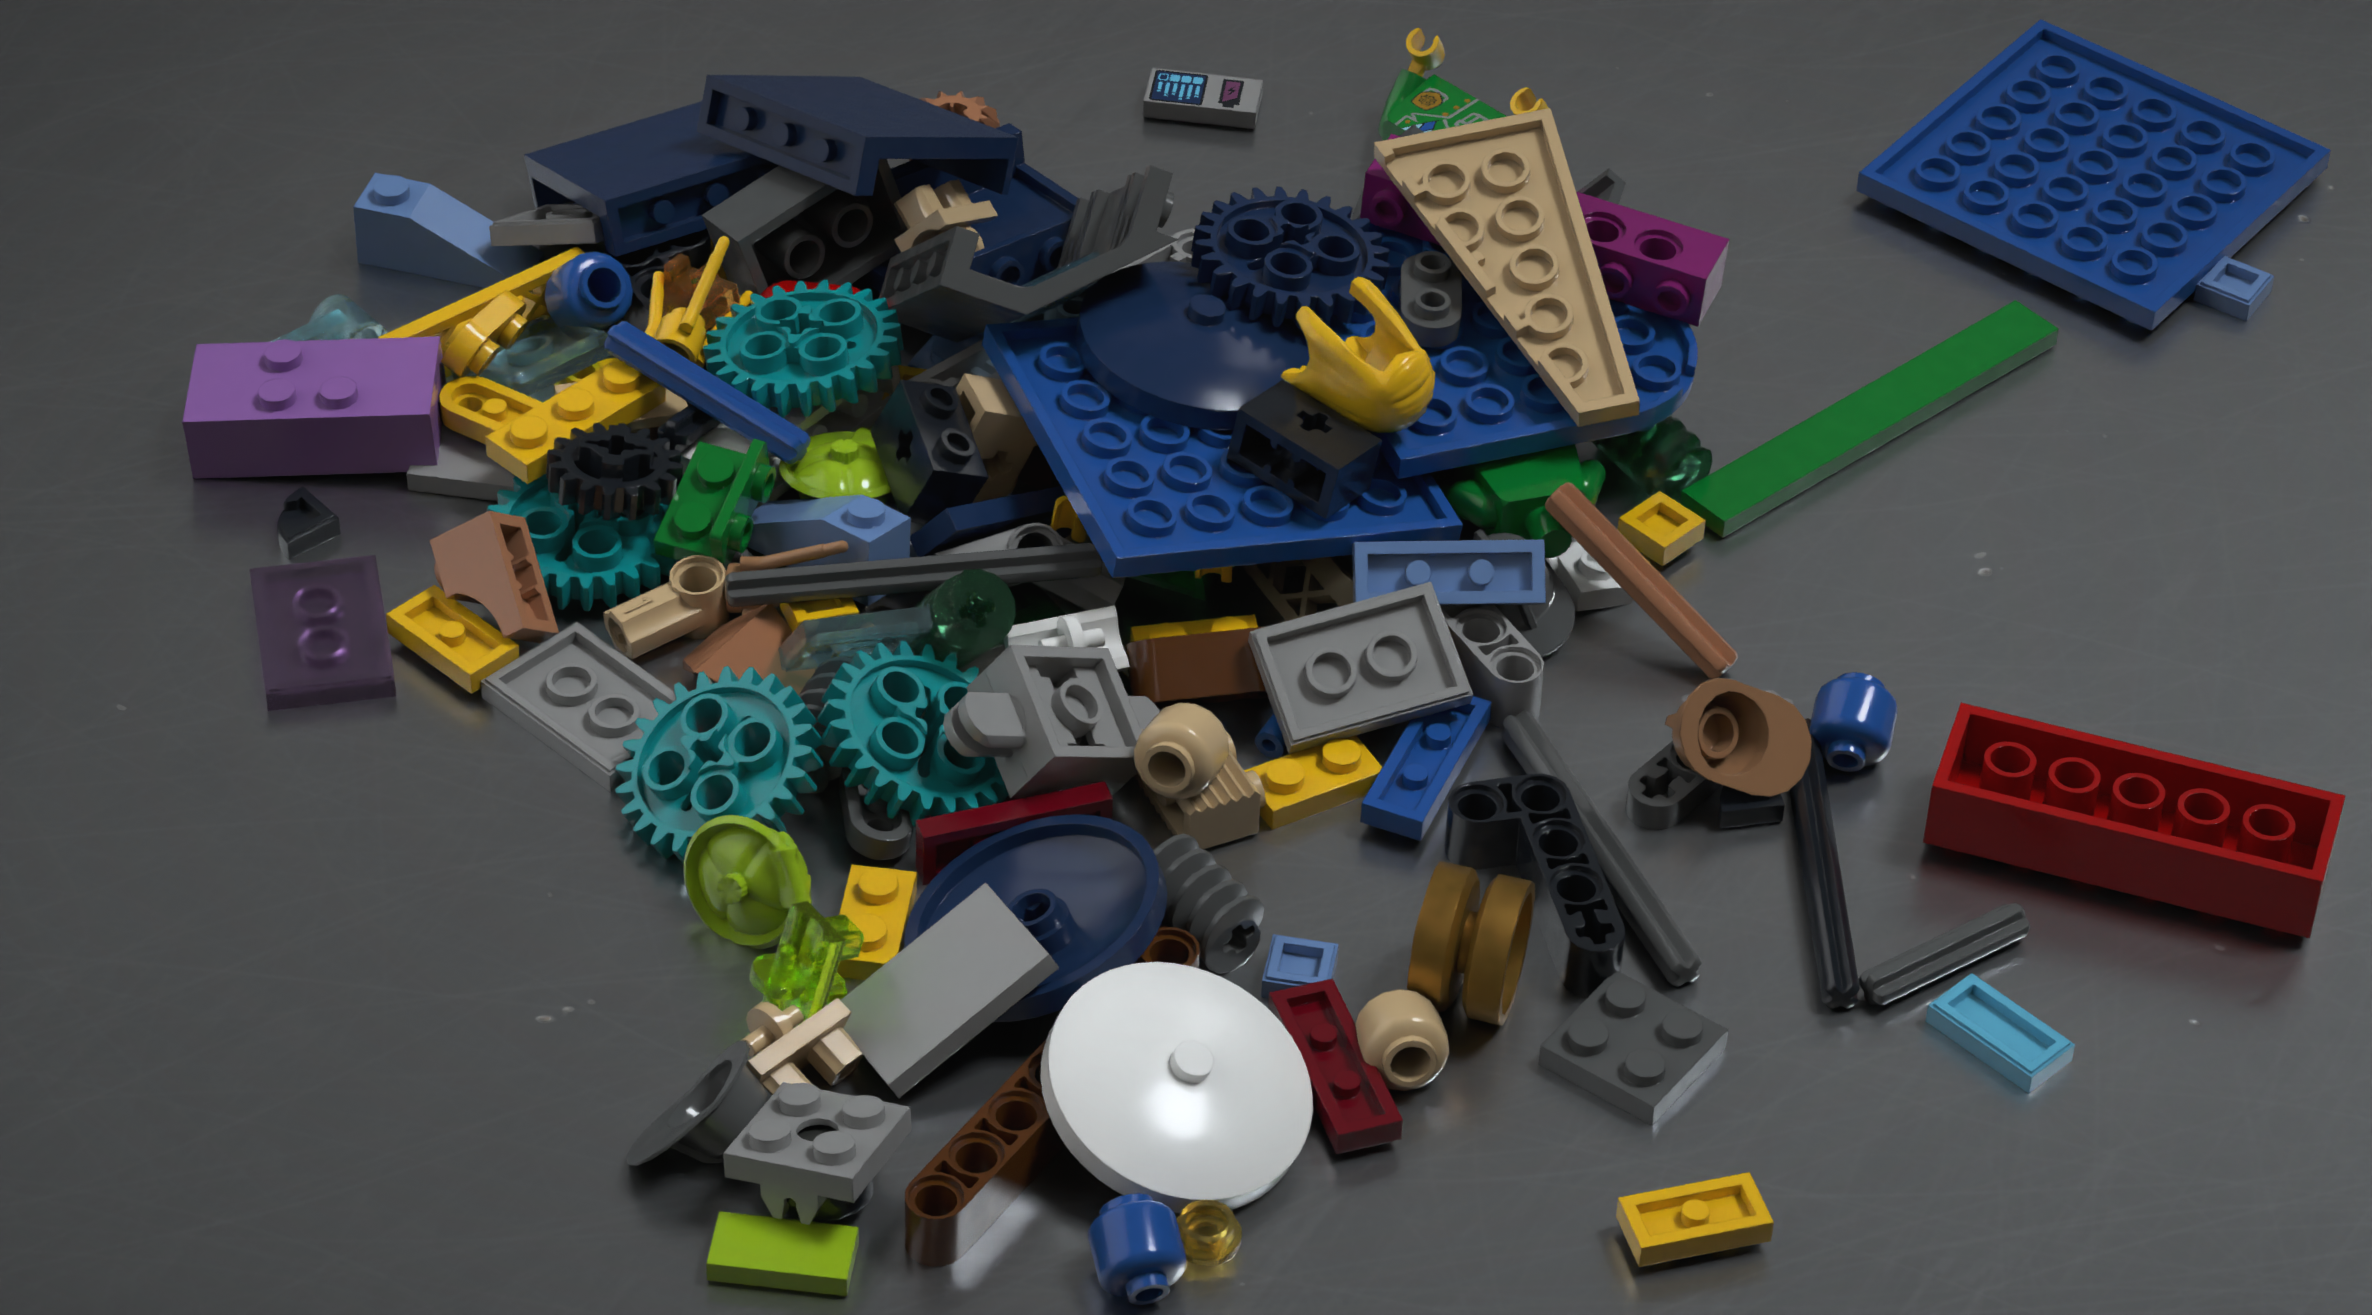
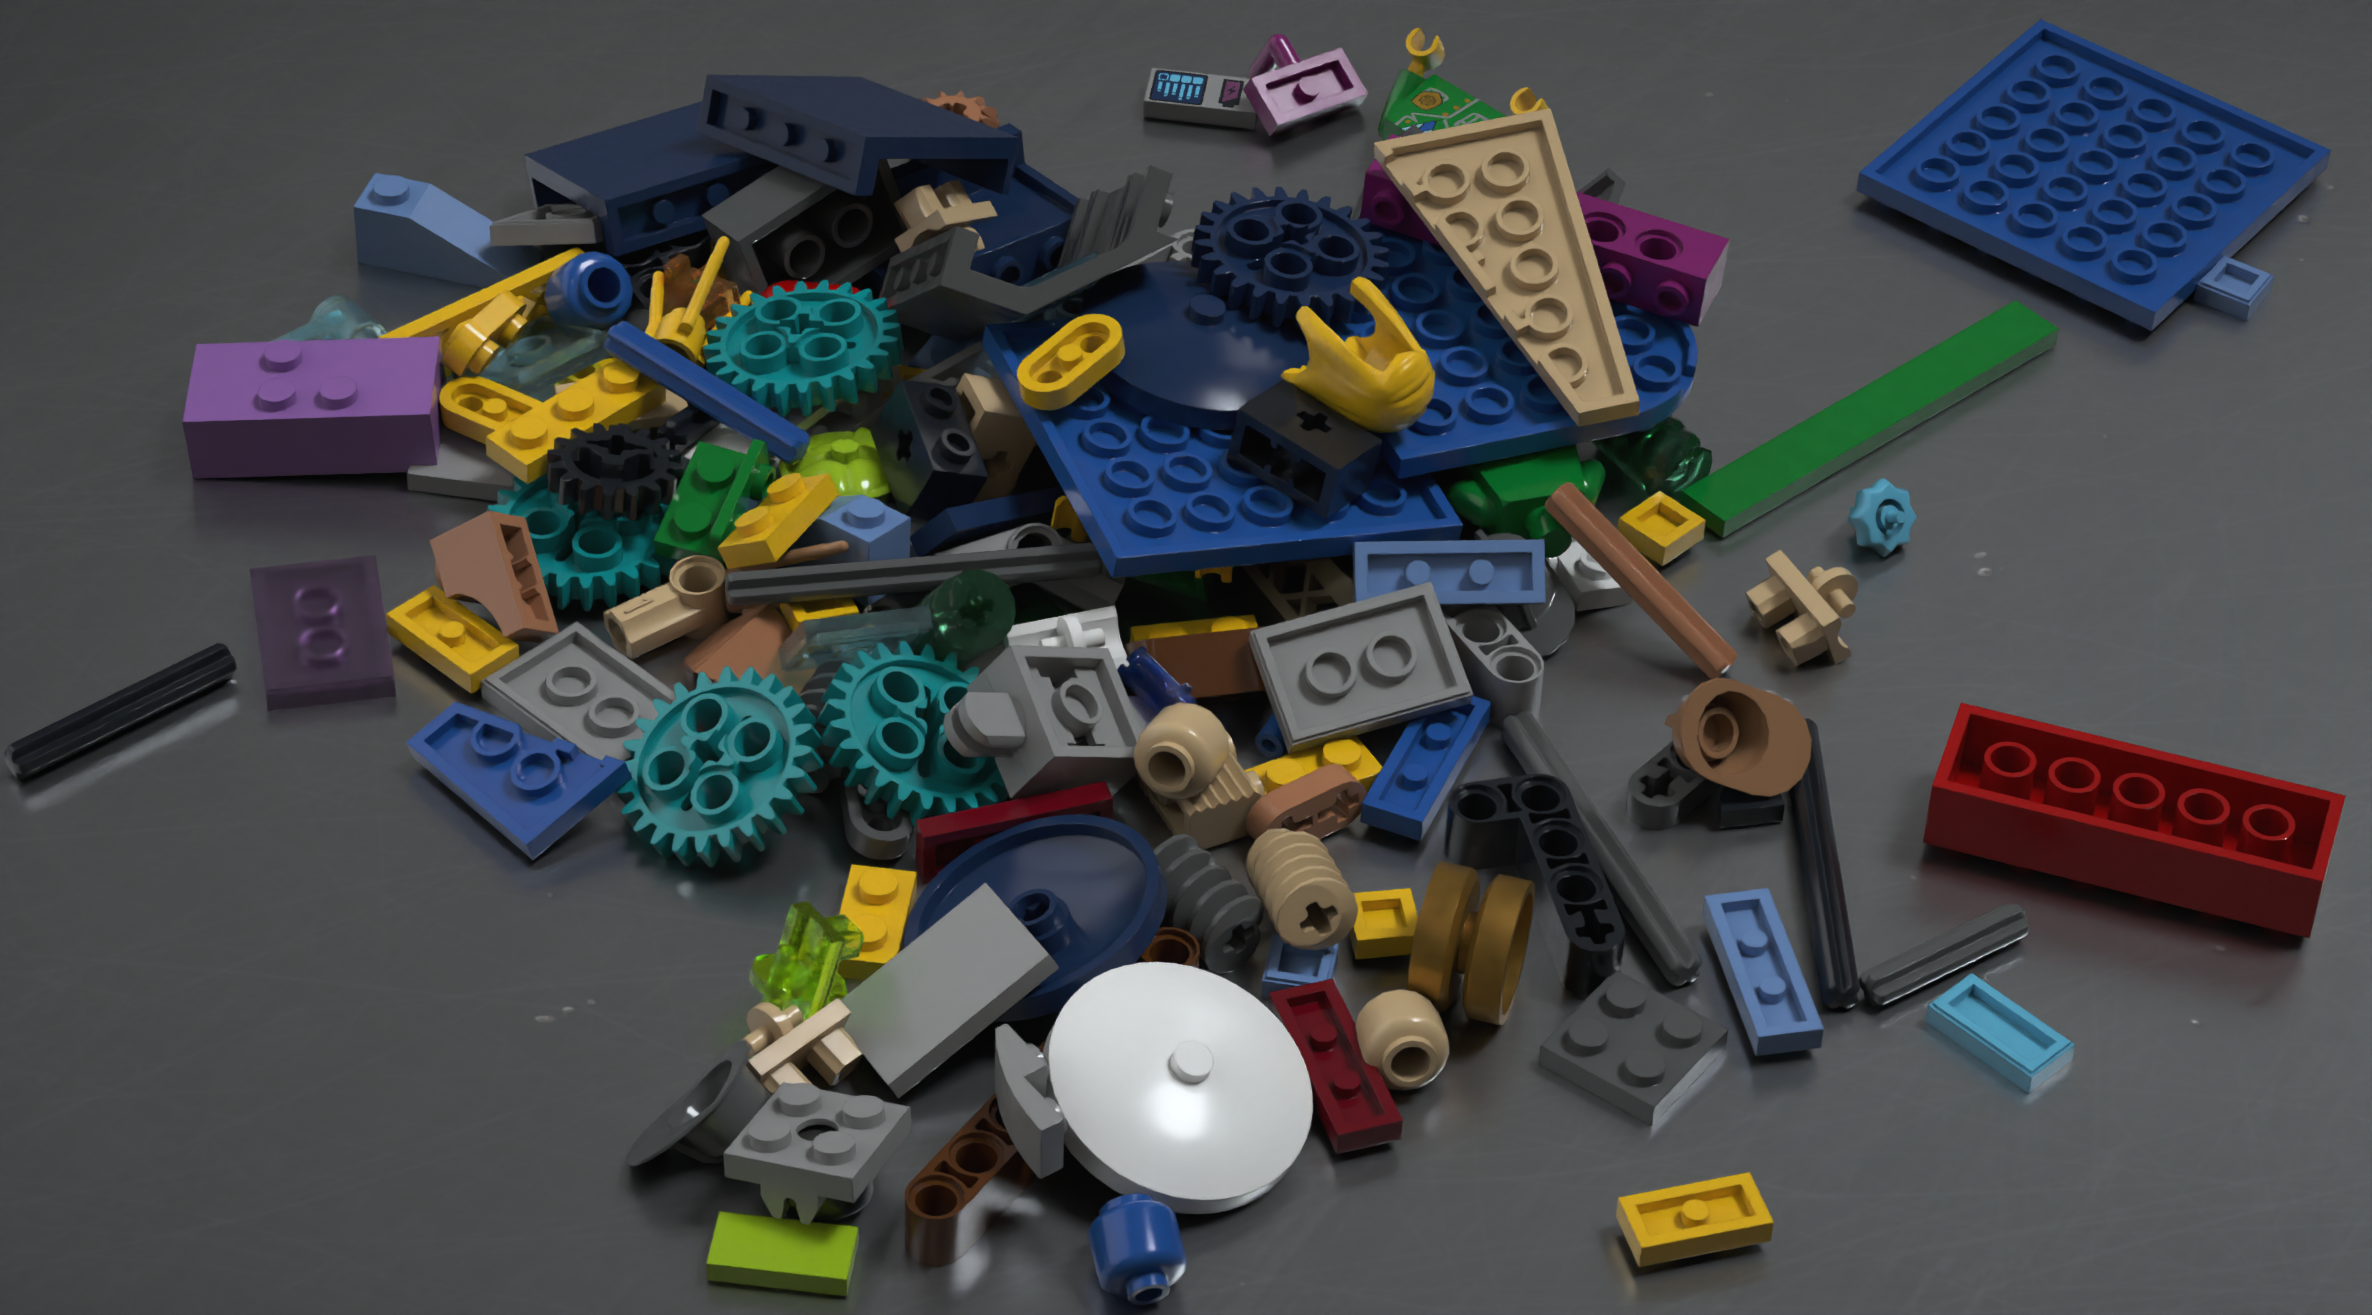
black tile [277,487,341,560] -> none
lime piece [684,815,812,949] -> none
clear yellow plate [1177,1200,1242,1266] -> none
dark grey plate [1398,251,1462,348] -> none
blue head [1810,672,1898,772] -> none
none -> black axle [3,643,237,779]
none -> blue wing [406,702,631,860]
none -> yellow plate [717,473,840,569]
none -> light grey slope [995,1023,1067,1179]
none -> yellow plate [1017,314,1125,411]
none -> clear blue pin [1117,646,1197,719]
none -> plate [1243,34,1369,136]
none -> nougat beam [1245,764,1367,840]
none -> tan piece [1245,828,1358,950]
none -> yellow plate [1349,888,1418,959]
none -> medium blue plate [1702,888,1824,1056]
none -> tan hips [1745,549,1858,666]
none -> medium azure piece [1848,478,1917,557]

